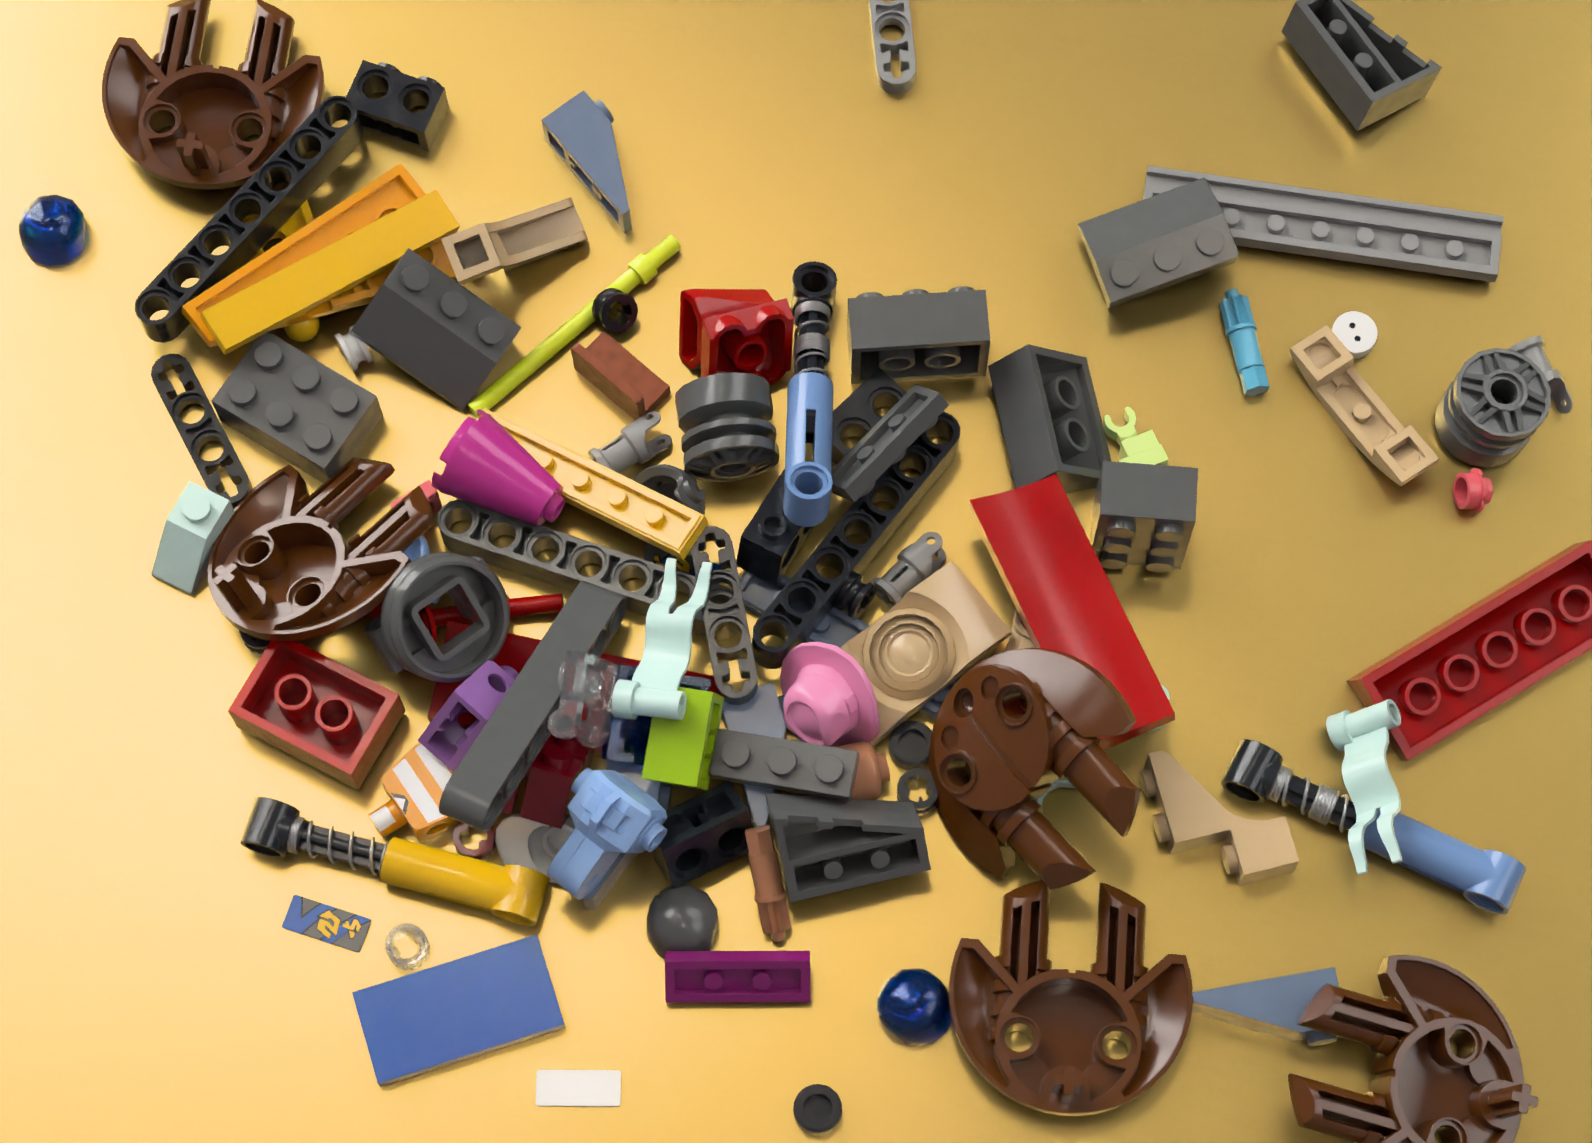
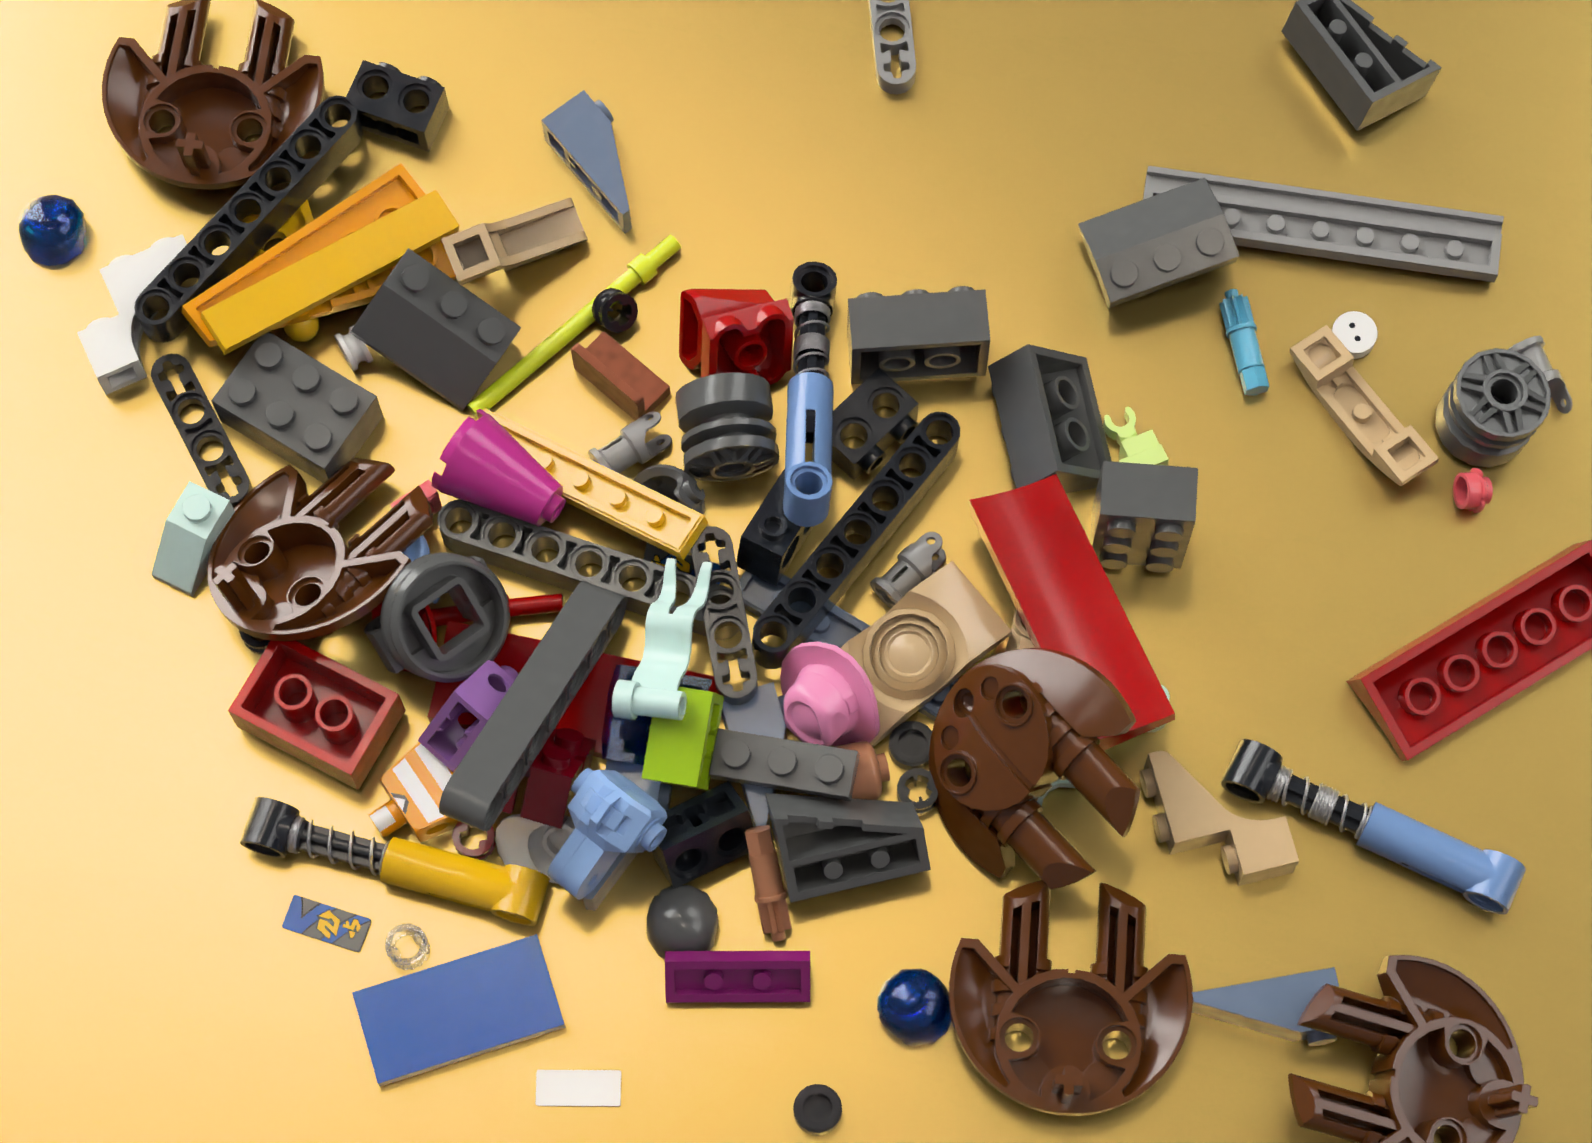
clear plate [548,650,618,748] -> none
dark grey plate [831,384,949,502] -> none
black bush [834,572,877,620] -> none
light aqua flag [1326,699,1402,876] -> none
none -> white arch [77,234,187,395]

